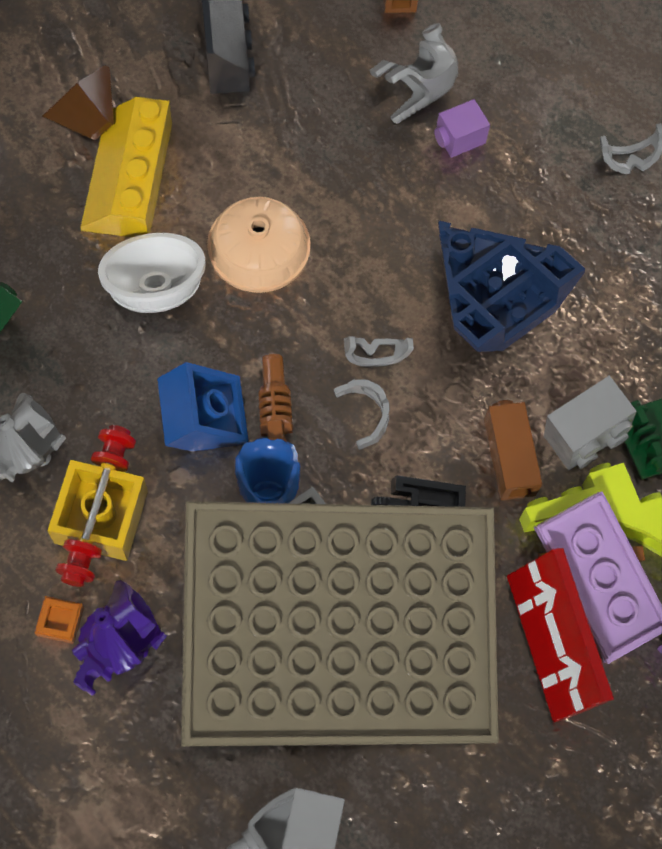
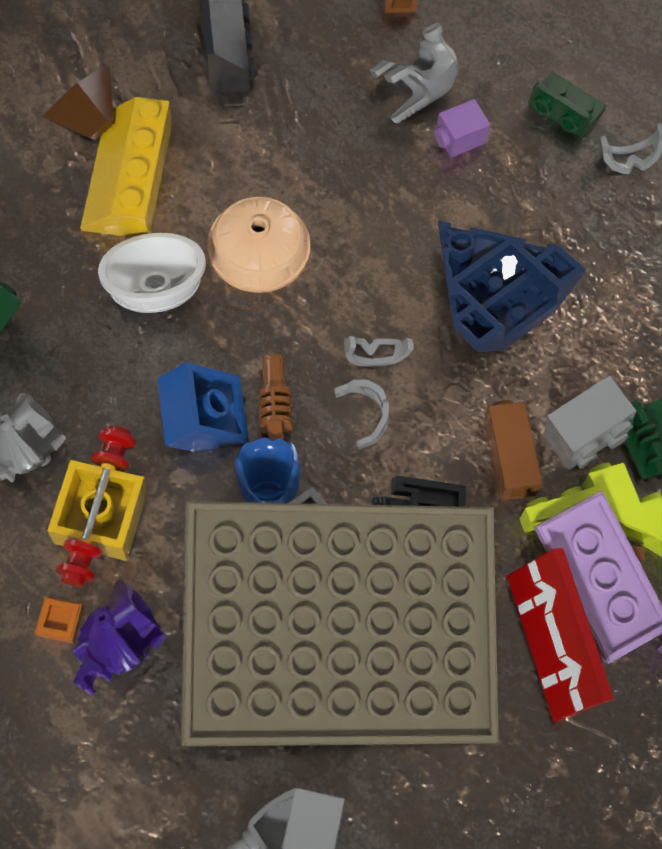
none -> dark green bracket [528,71,606,138]

